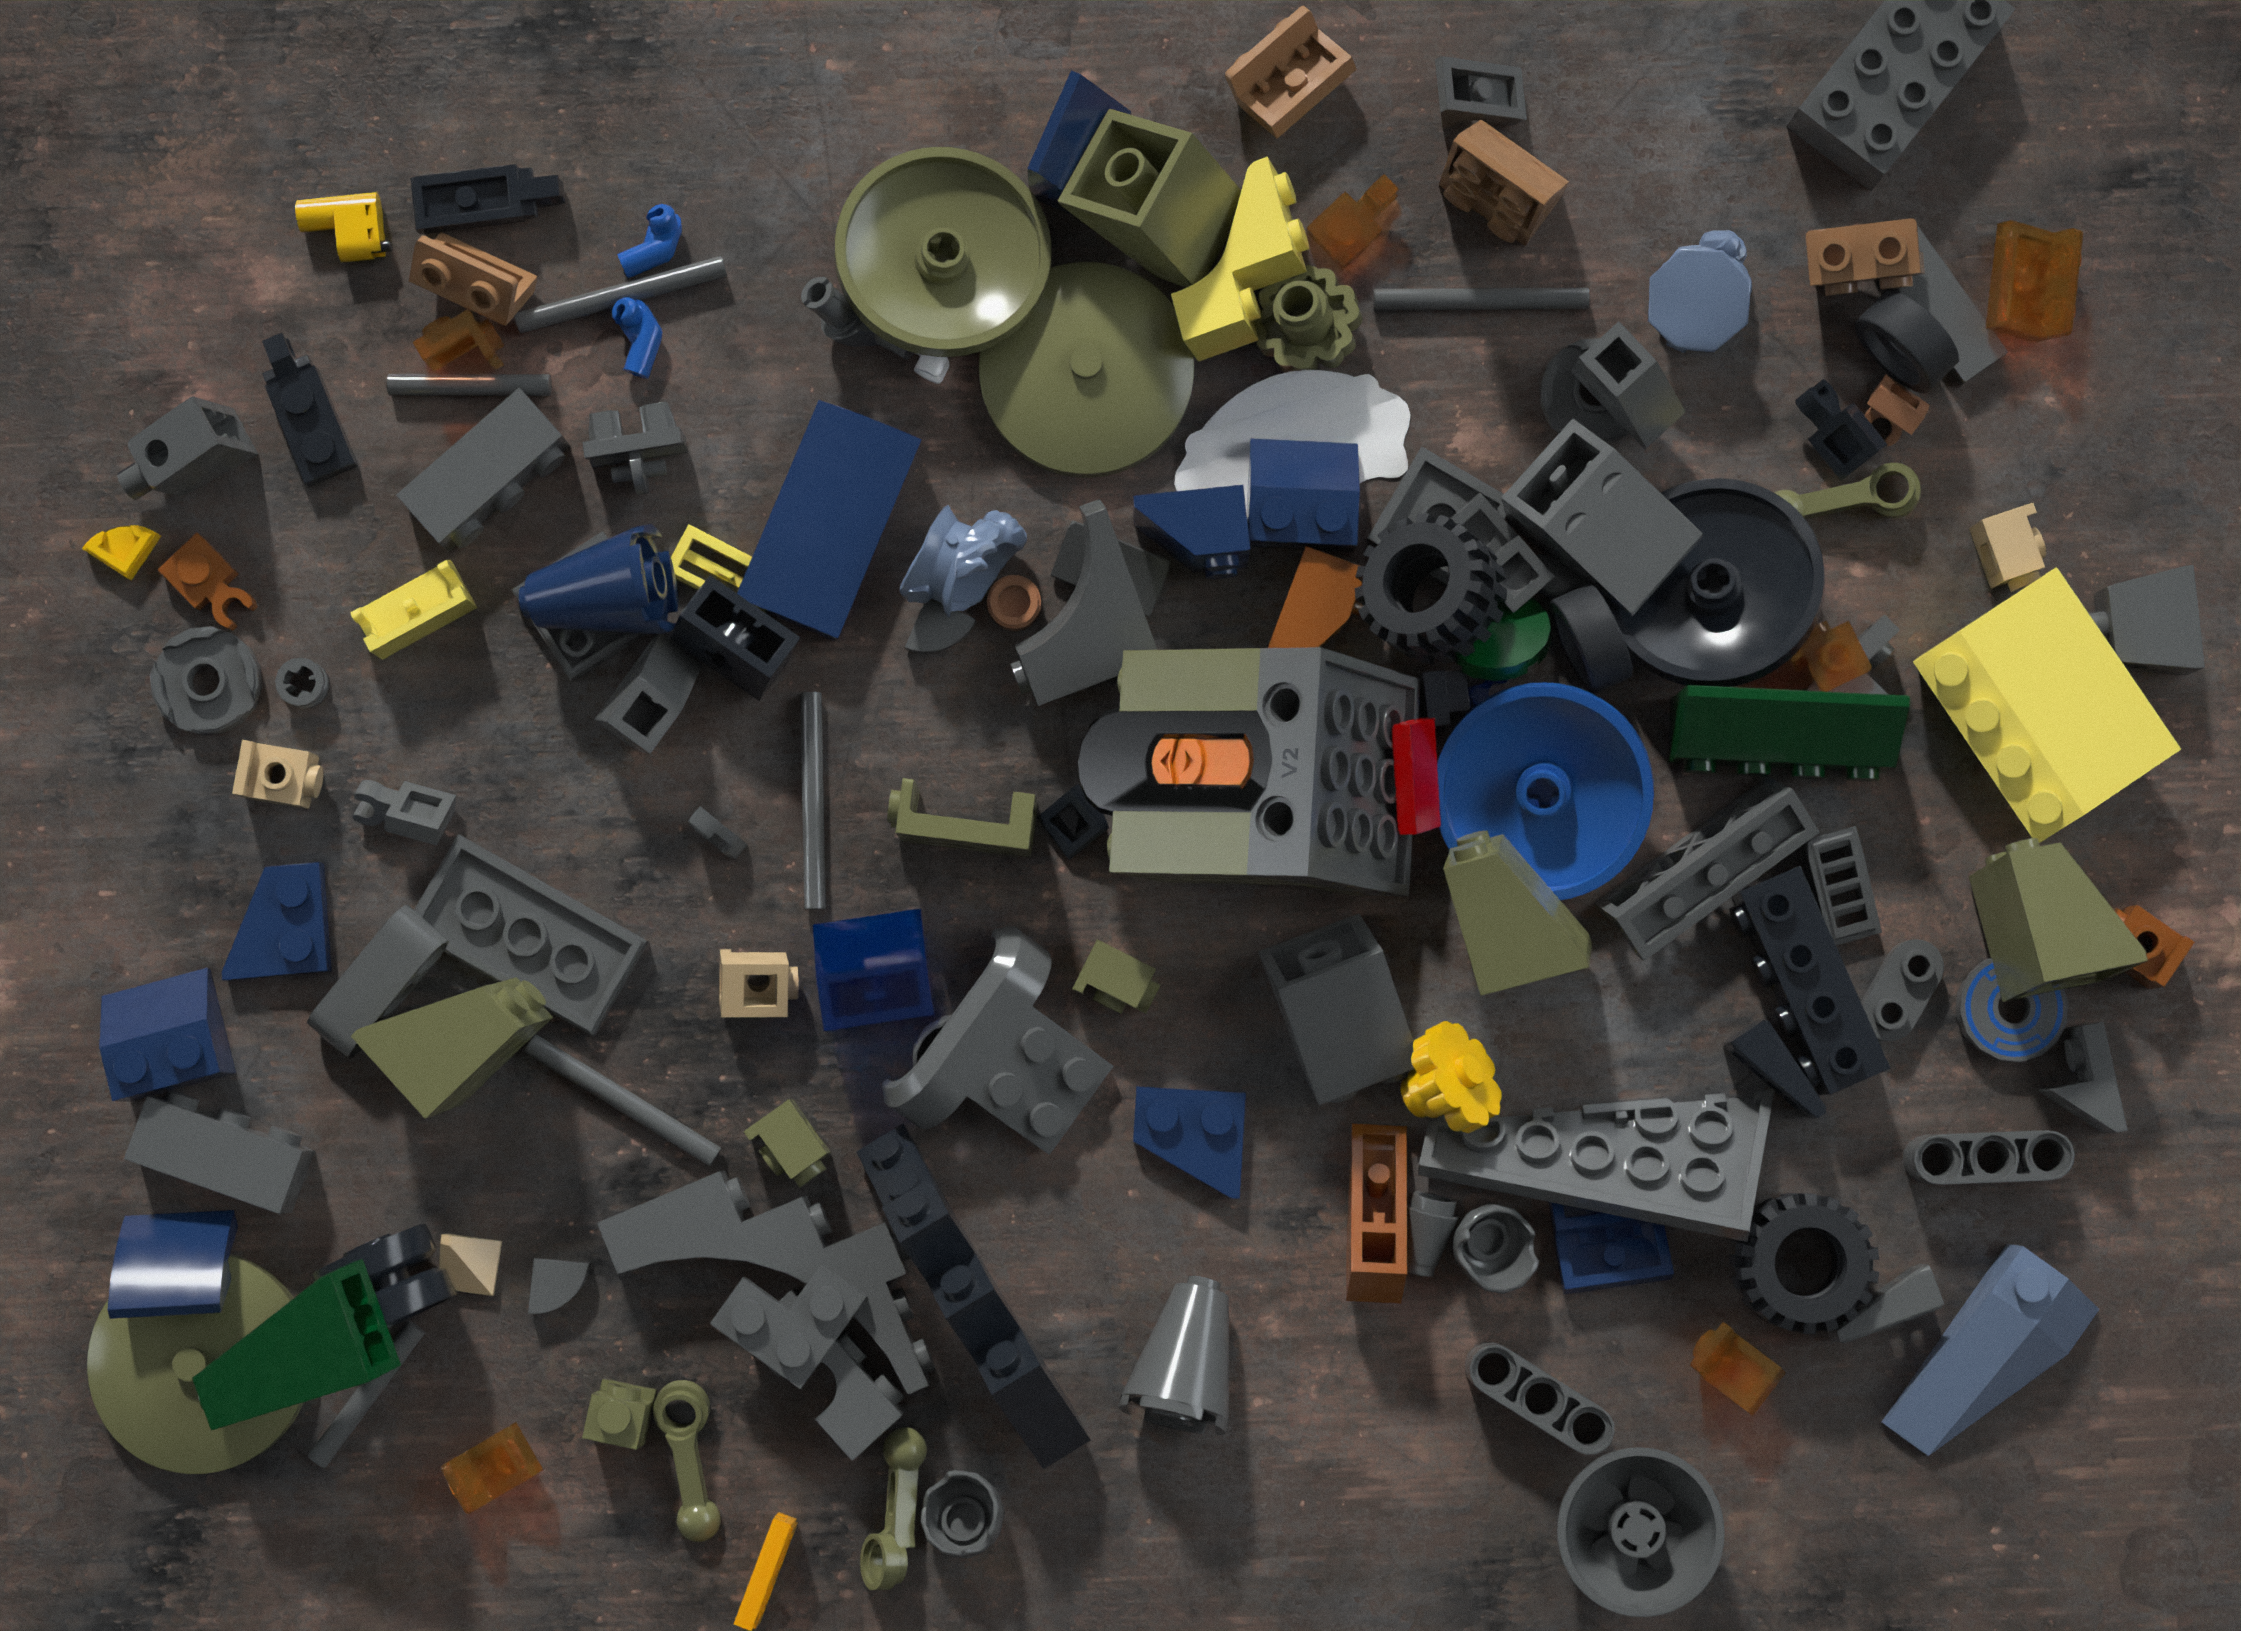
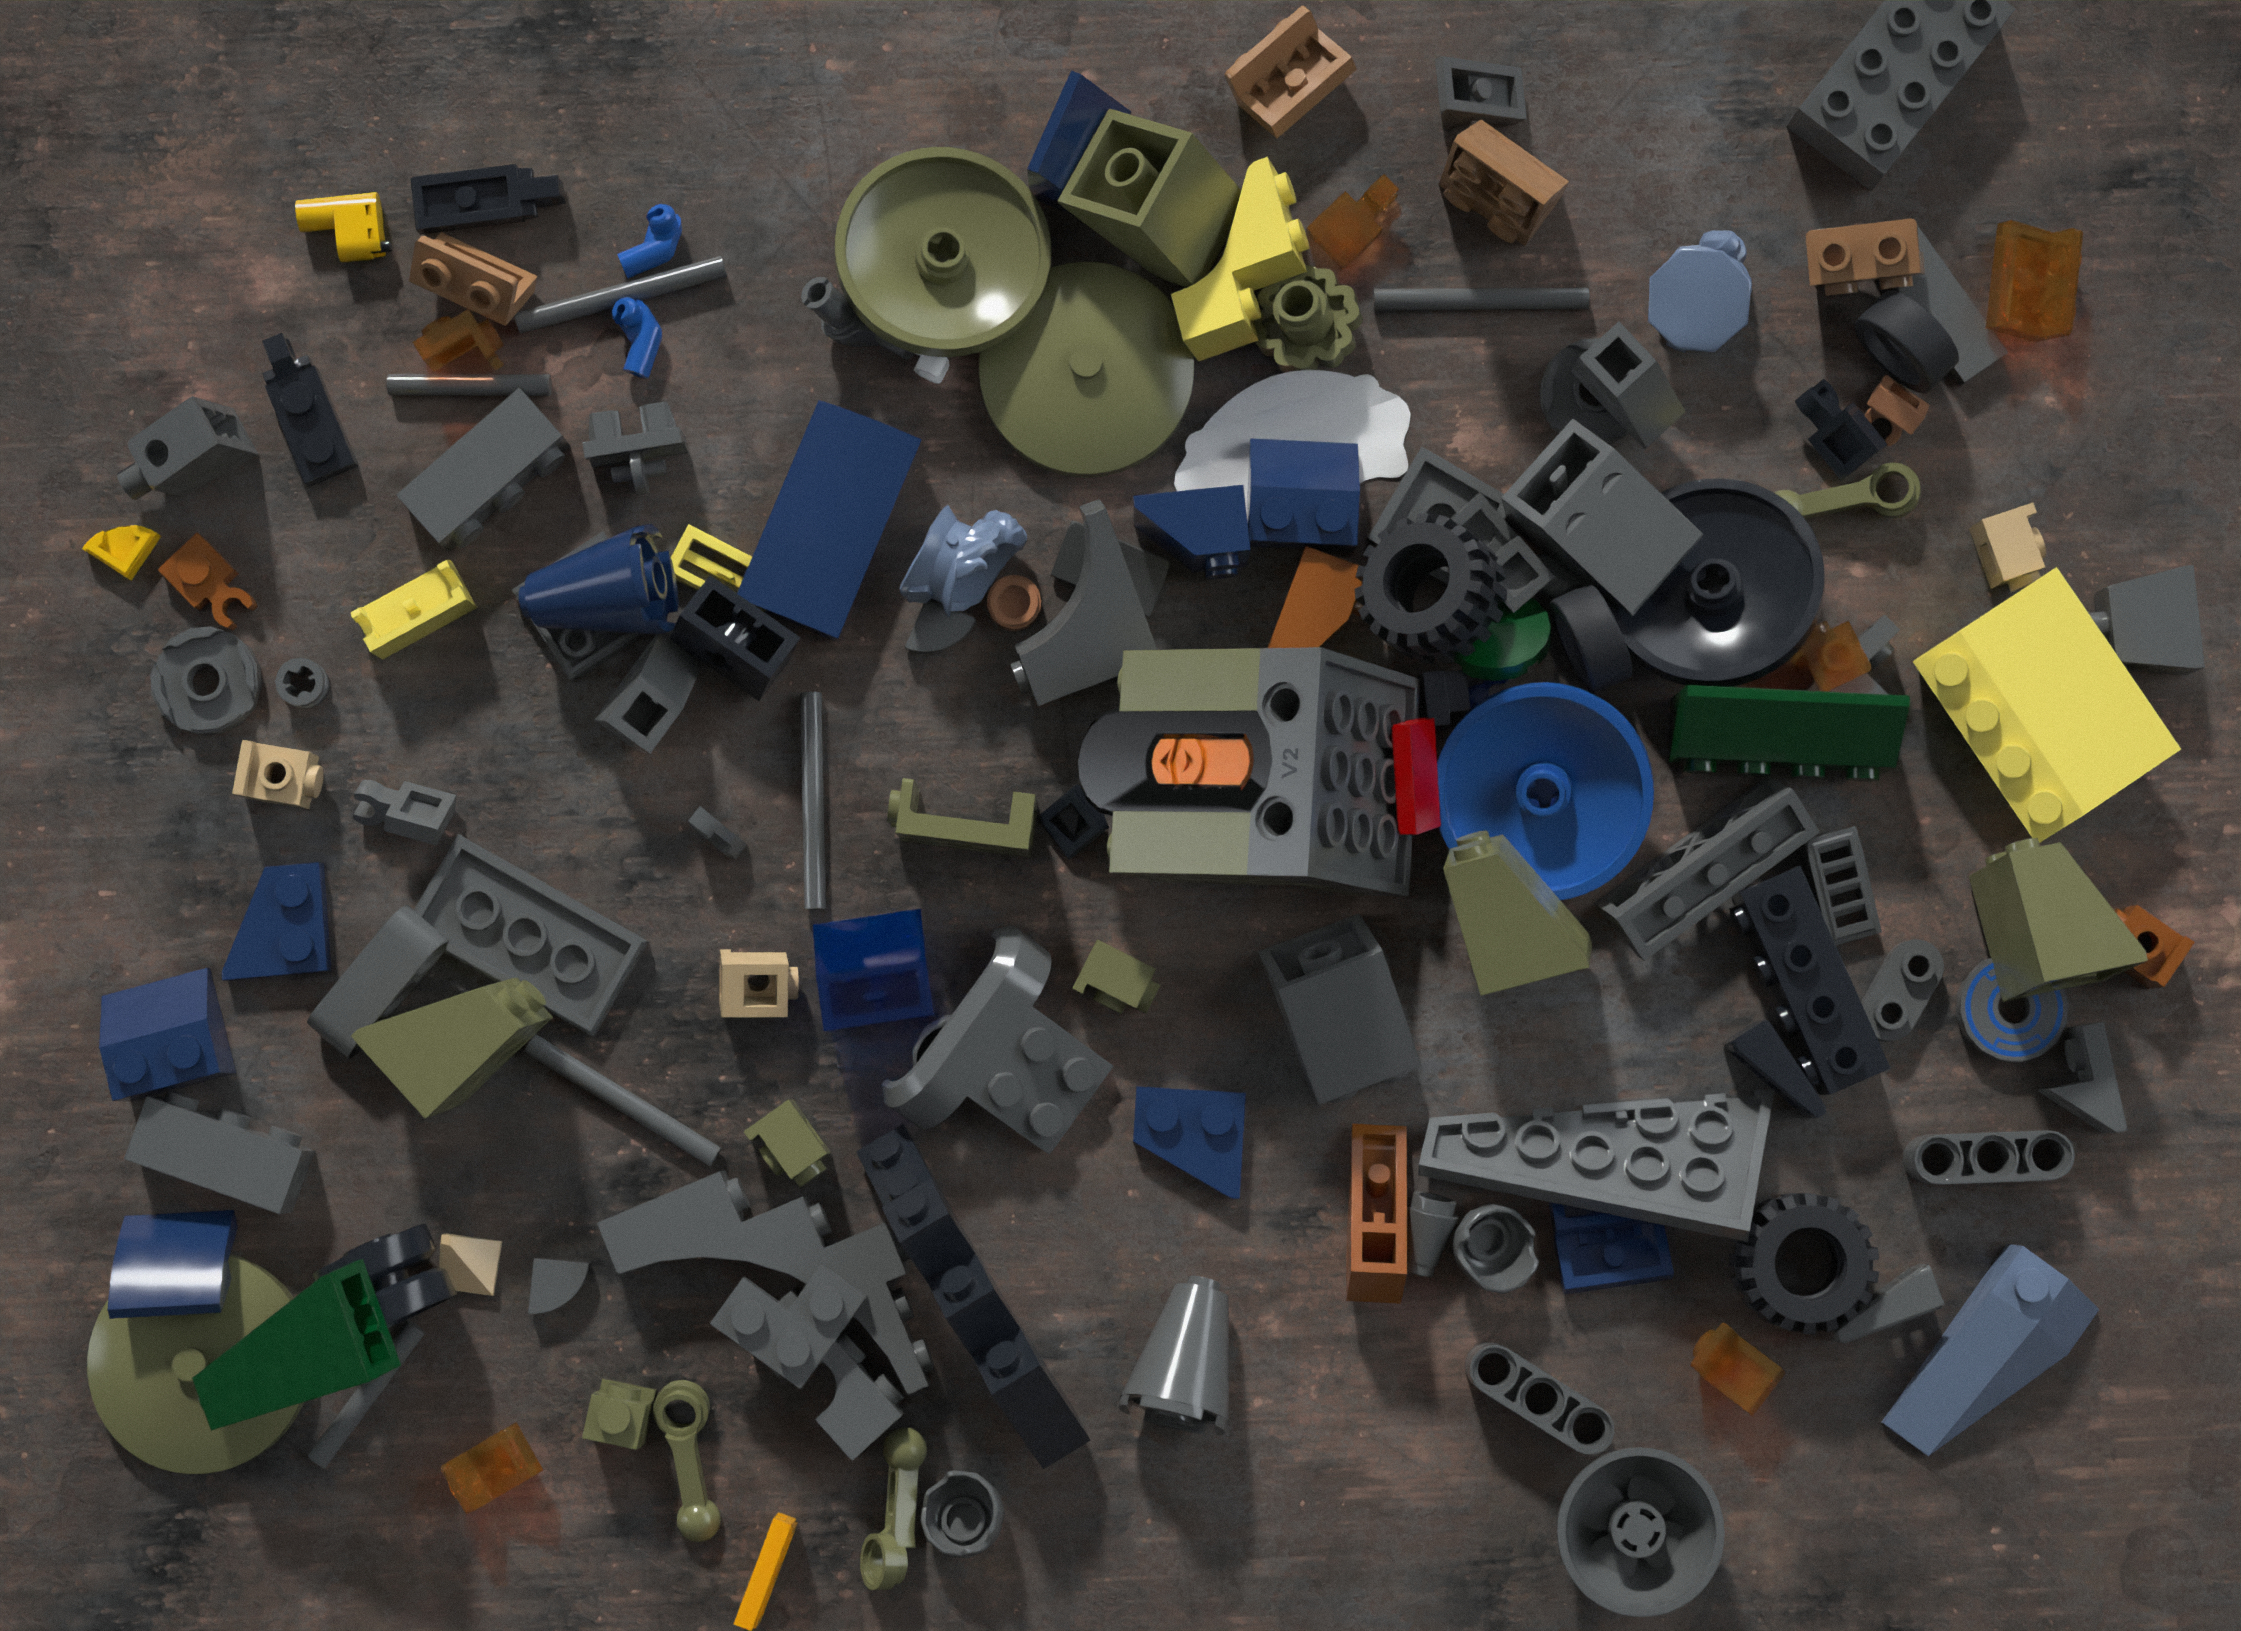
yellow plant [1401,1021,1502,1134] -> none

